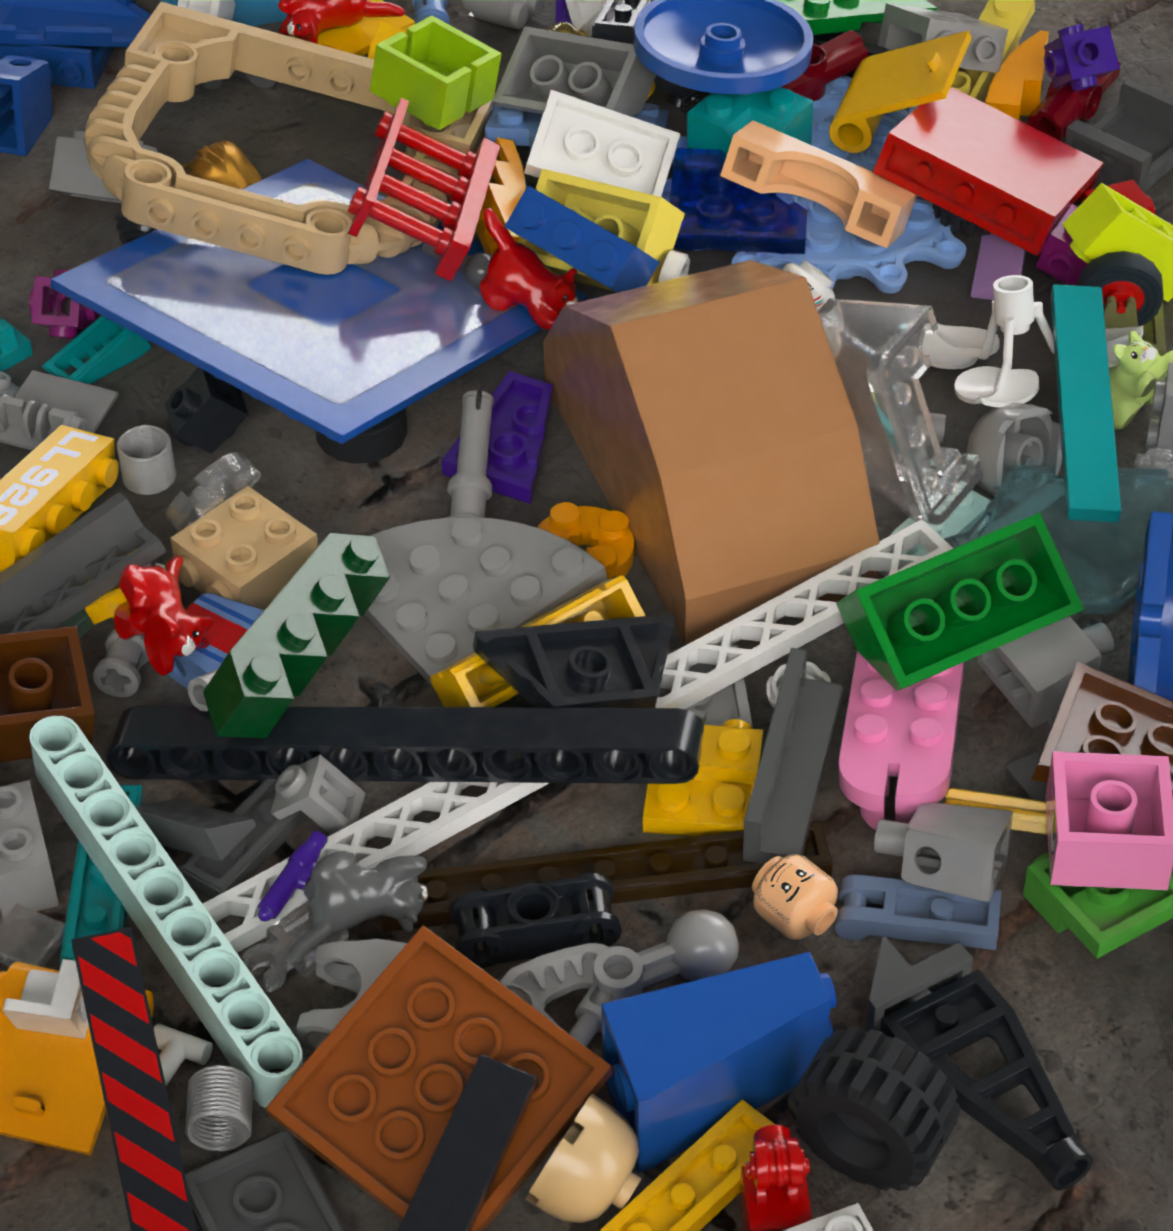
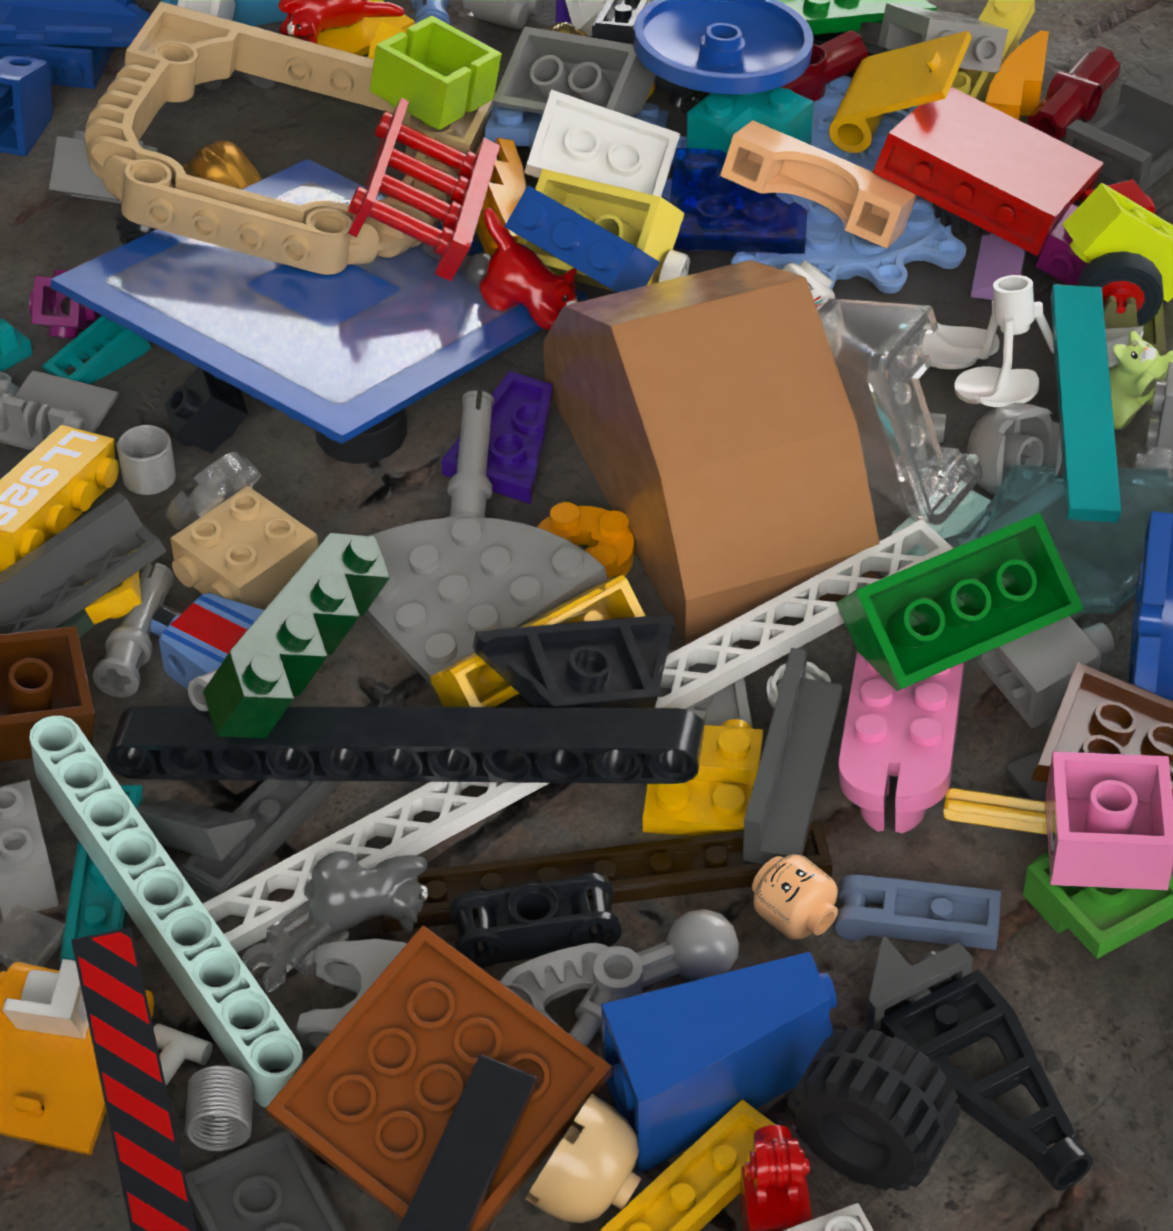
red animal [114,556,214,676] -> none
dark purple piece [257,831,328,922] -> none
light grey bracket [270,755,365,835] -> none
light grey torso [874,802,1013,902] -> none
dark purple brick [1044,24,1120,92] -> none

